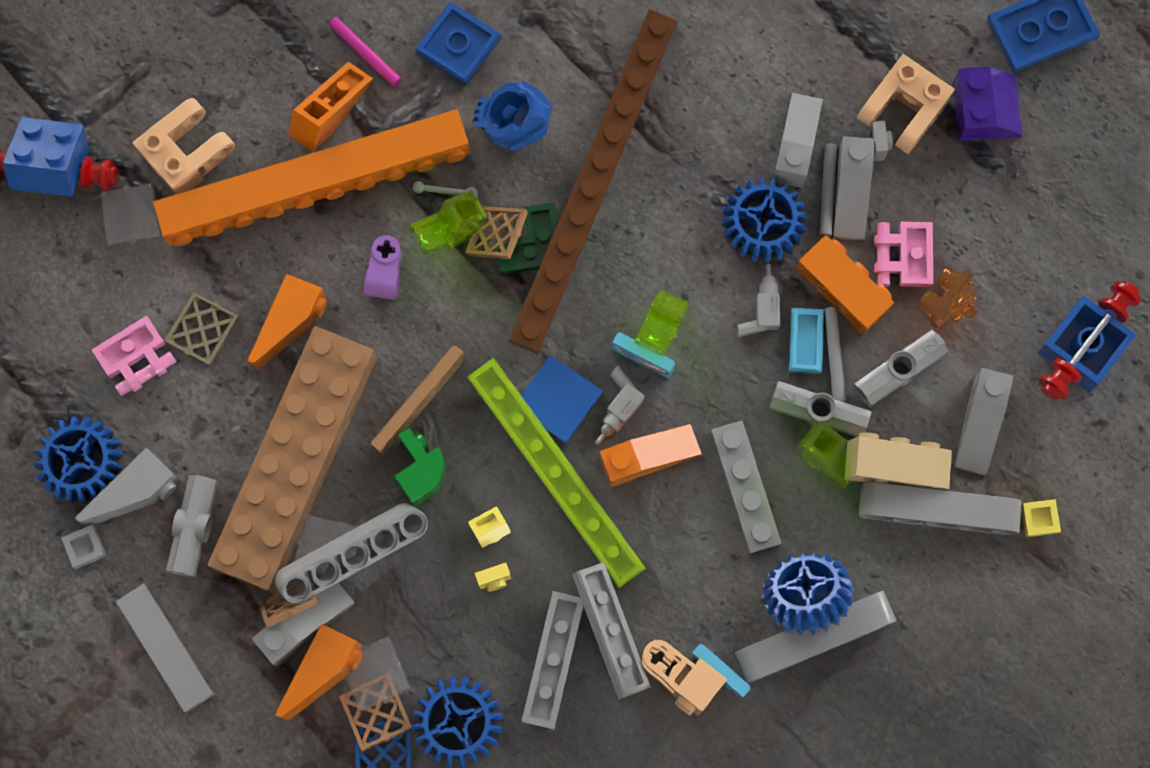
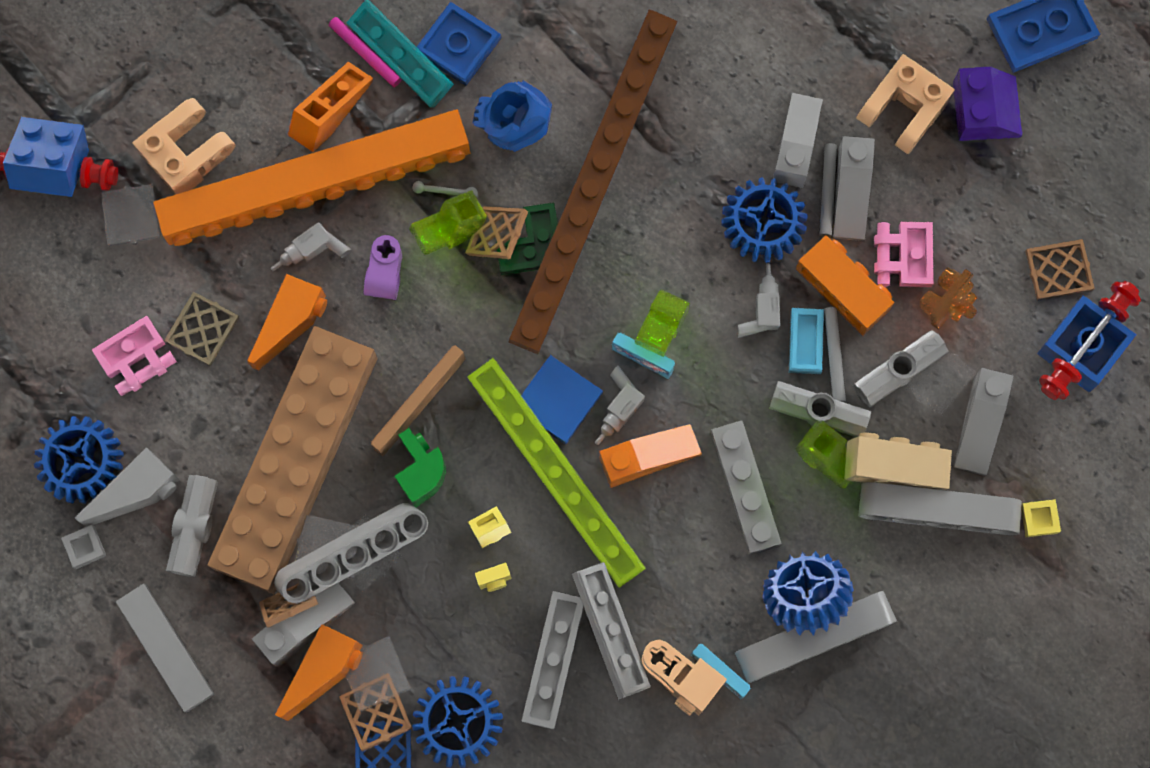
light grey plate [868,120,893,162] -> none
none -> light grey piece [271,222,352,271]
none -> teal tile [347,0,454,108]
none -> medium nougat window [1025,239,1095,300]

